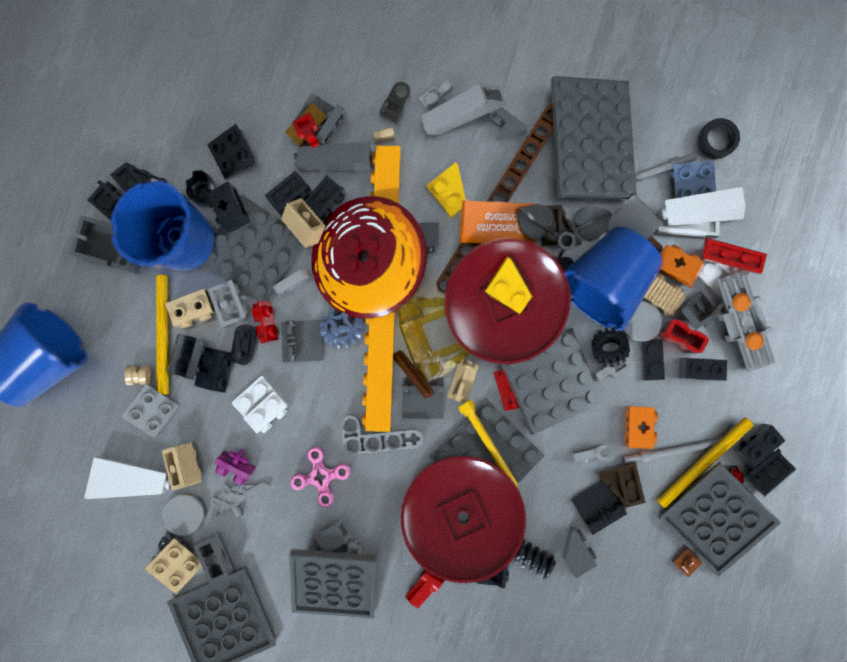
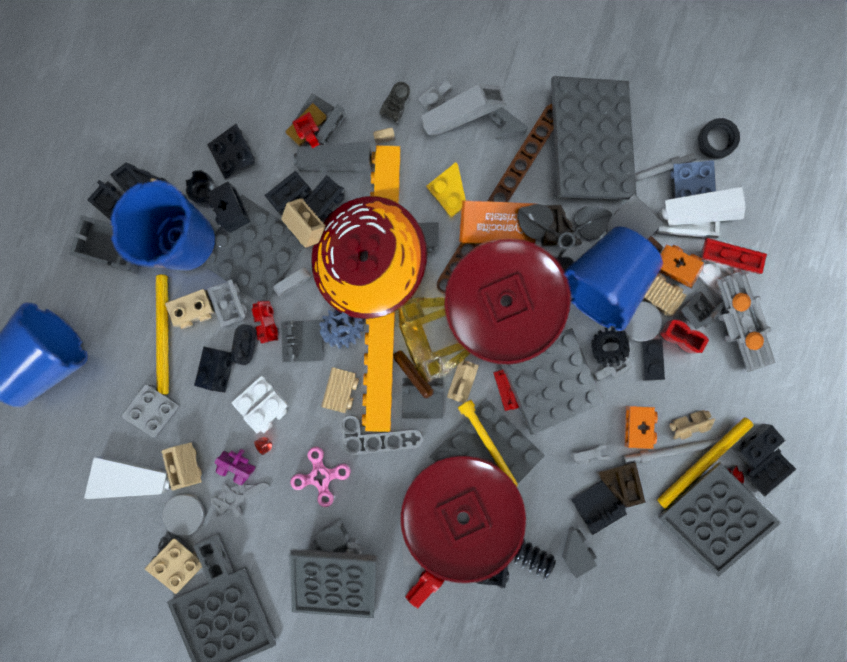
tan wheel [124,365,151,385] -> none
black bracket [167,333,205,380] -> none
yellow wing [485,257,532,314] -> none
dark orange tile [672,547,702,577] -> none
black brick [679,358,727,381] -> none
none -> clear red hinge [254,437,272,455]
none -> tan brick [321,367,359,413]
none -> tan hinge [669,410,715,440]

